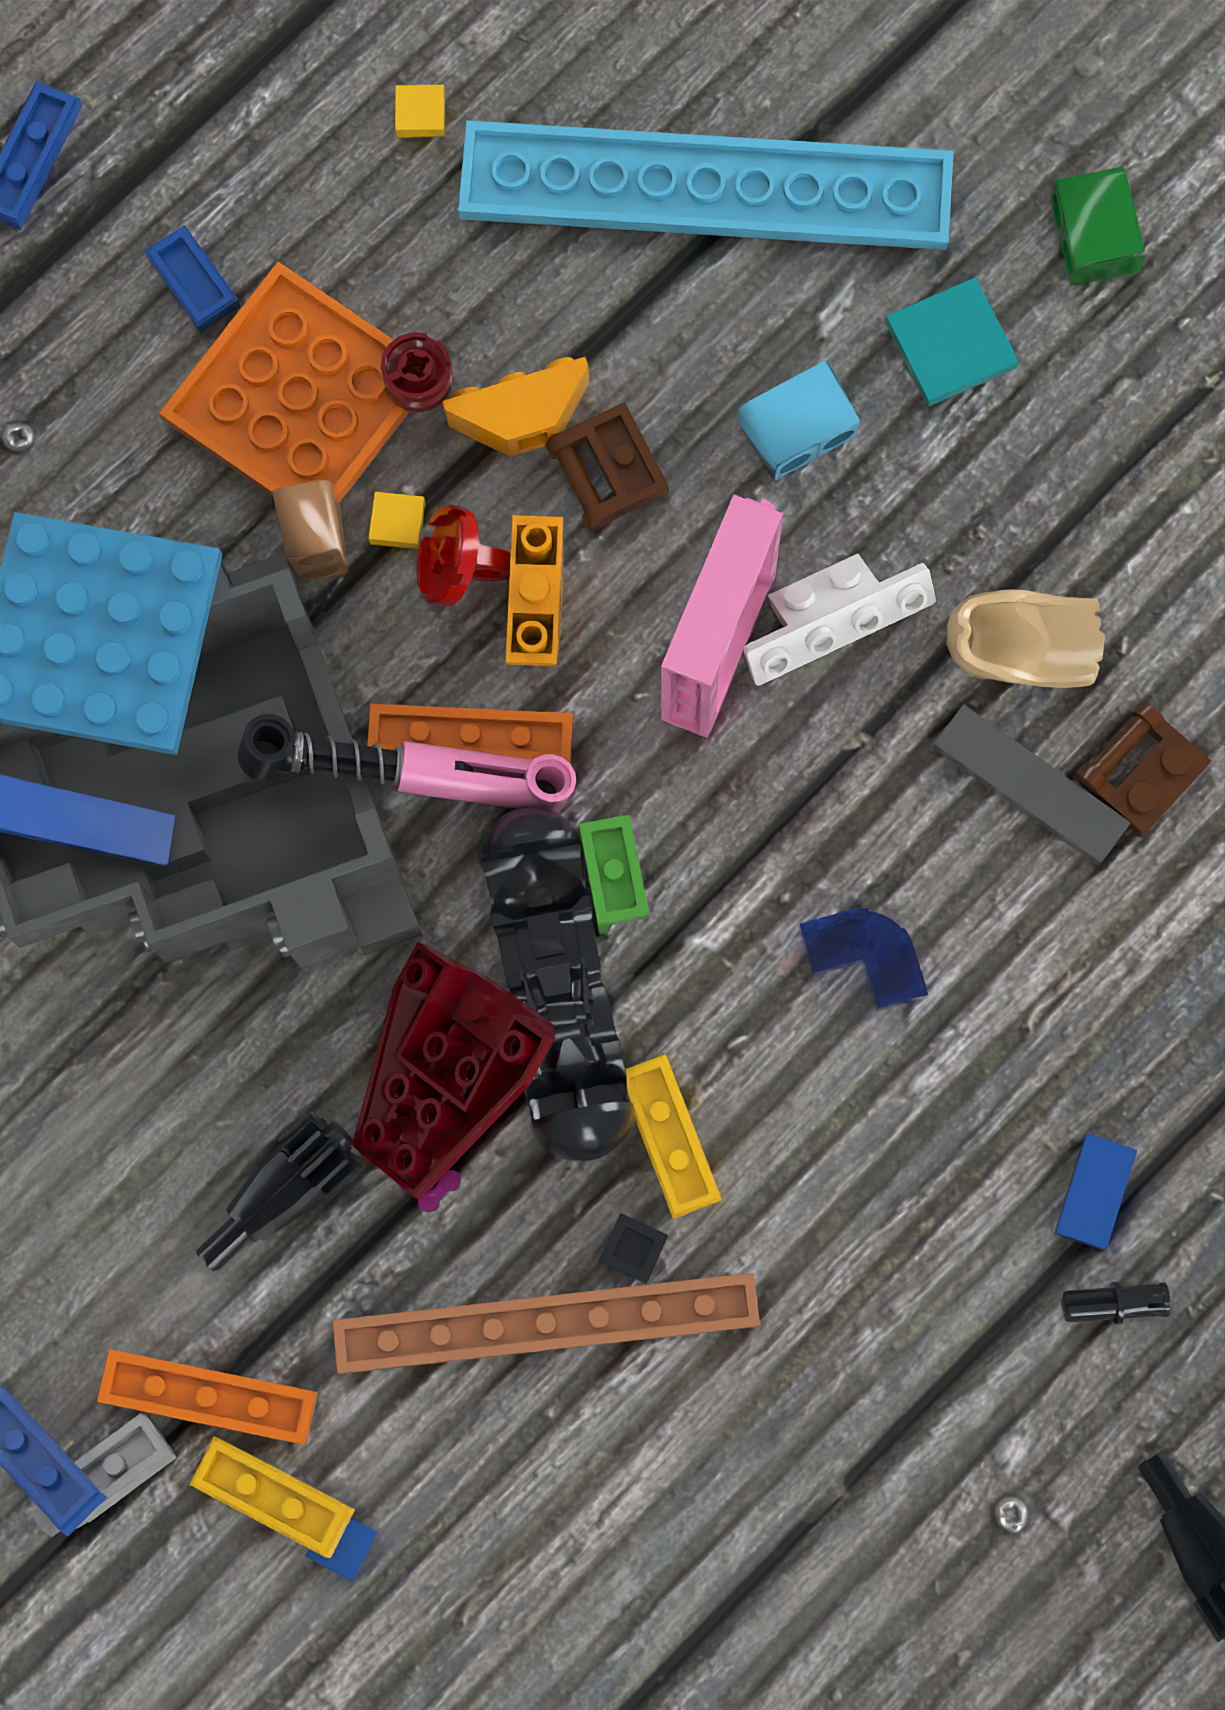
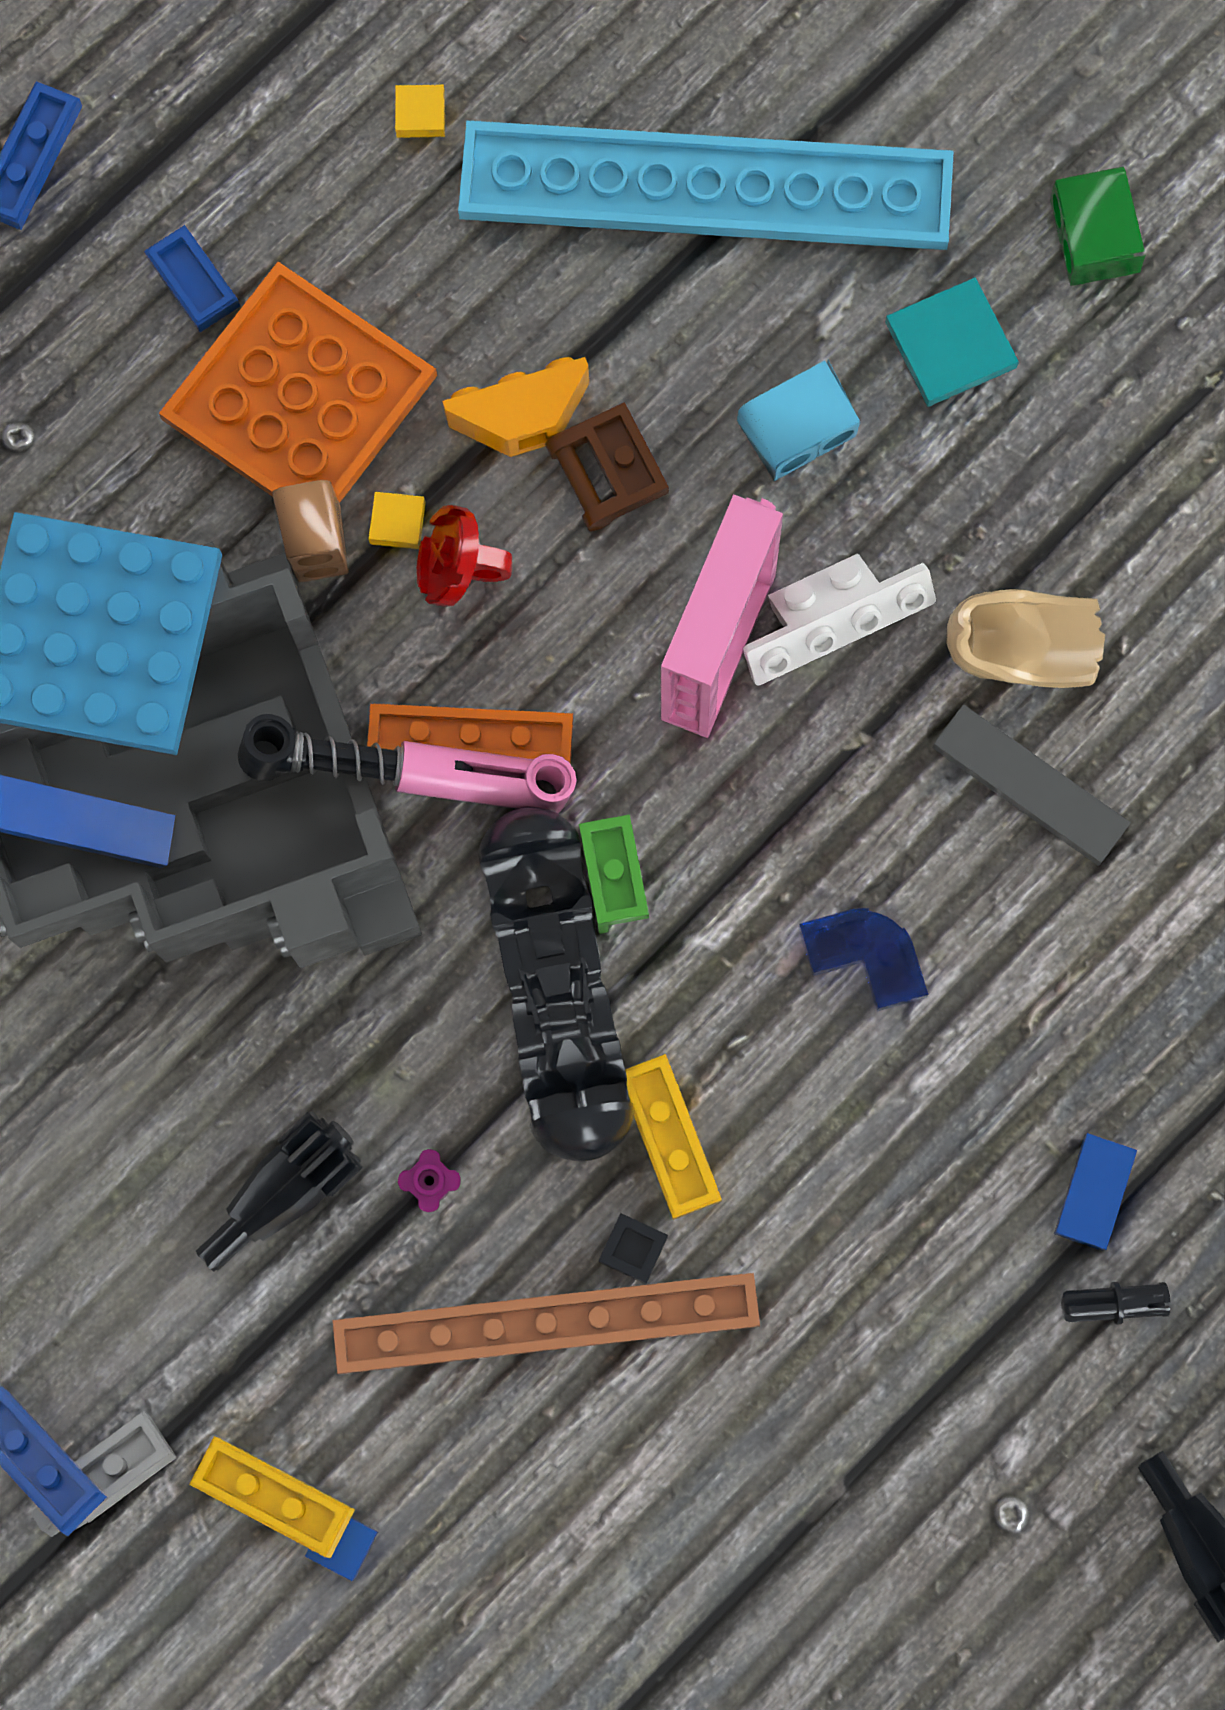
orange plate [97,1349,318,1445] -> none
dark red wedge [352,941,555,1199] -> none
dark red wheel [381,332,453,412] -> none
light orange slope [505,515,563,666] -> none
reddish brown plate [1074,701,1212,838] -> none

